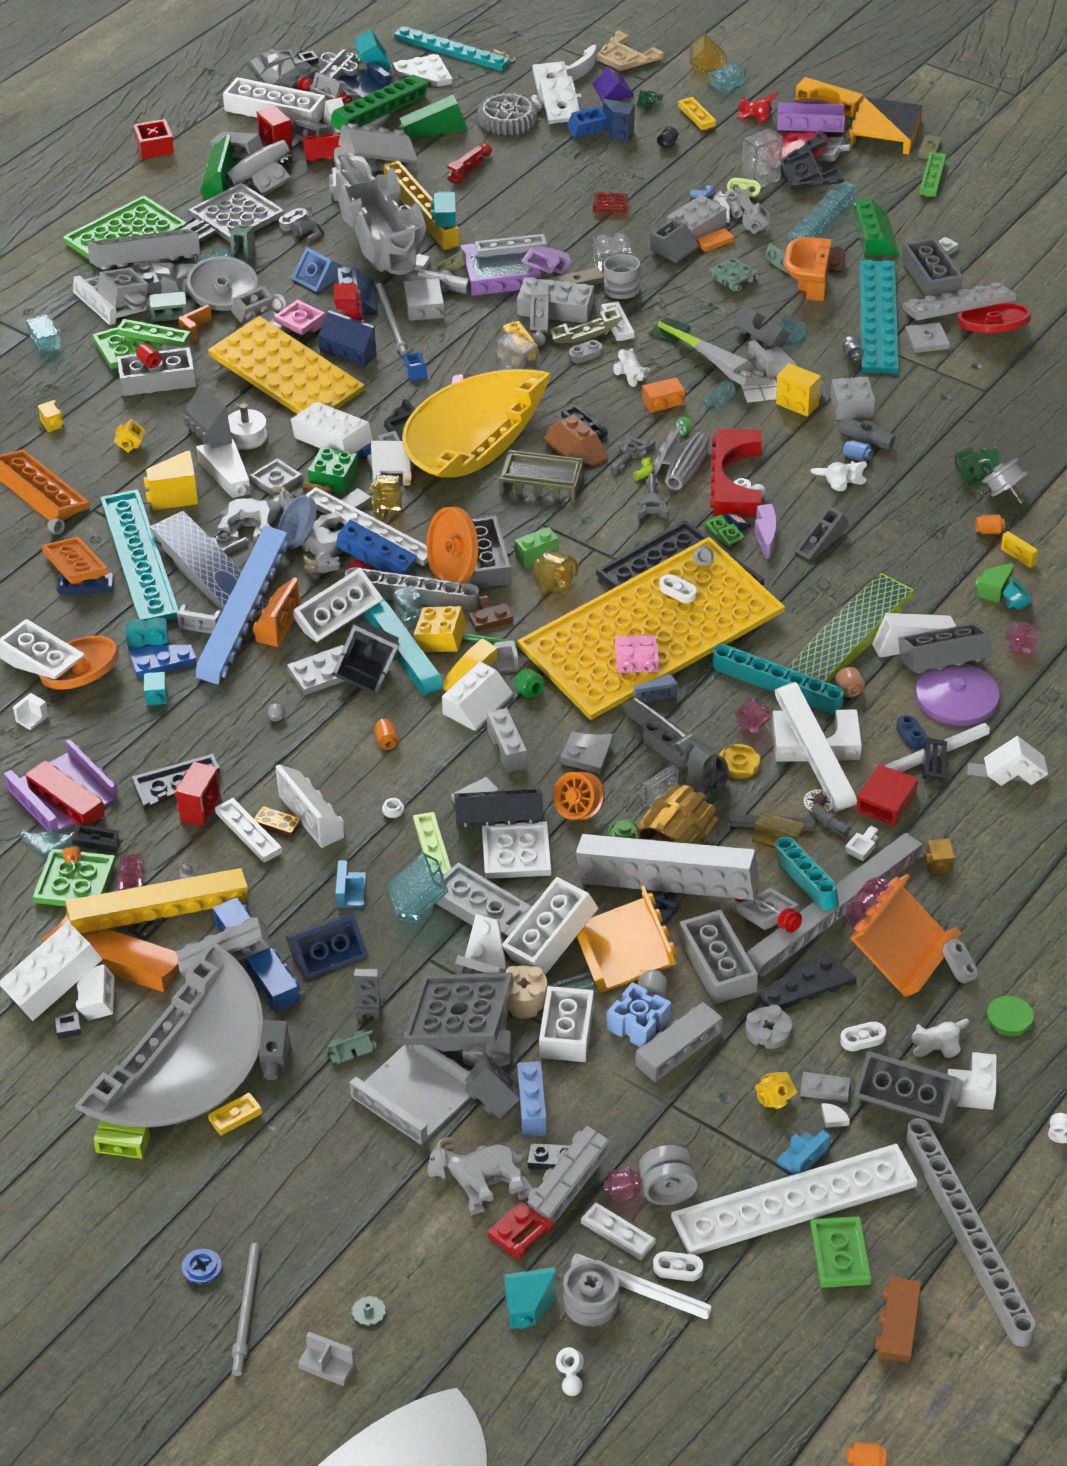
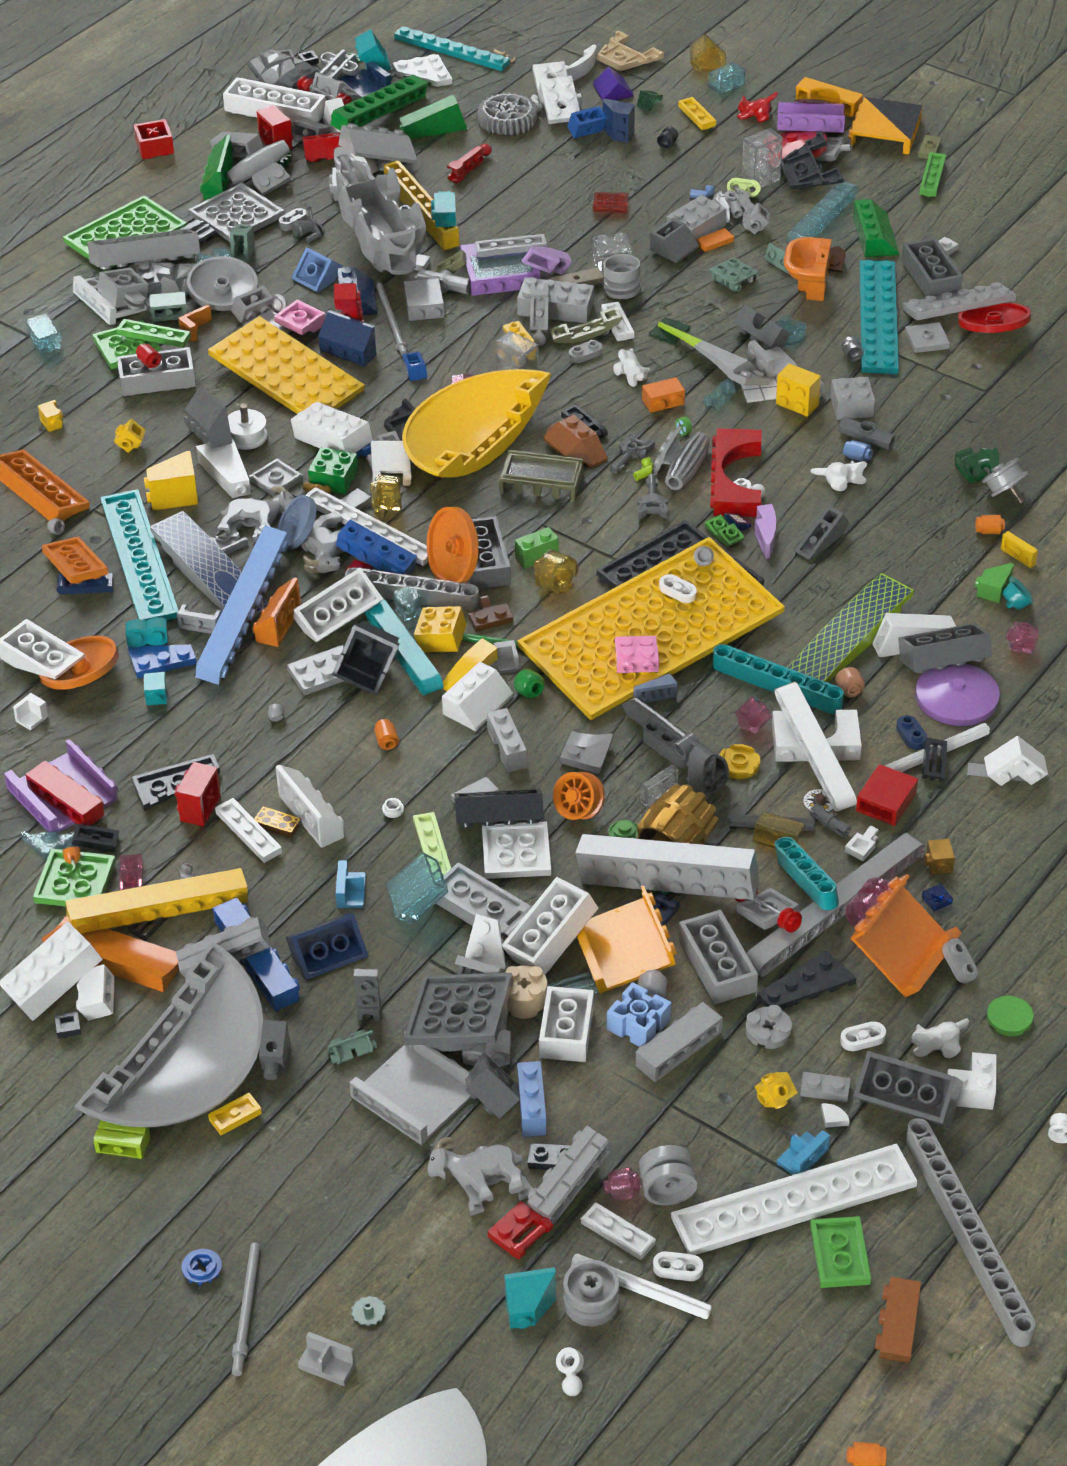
none -> clear blue plate [922,883,953,911]

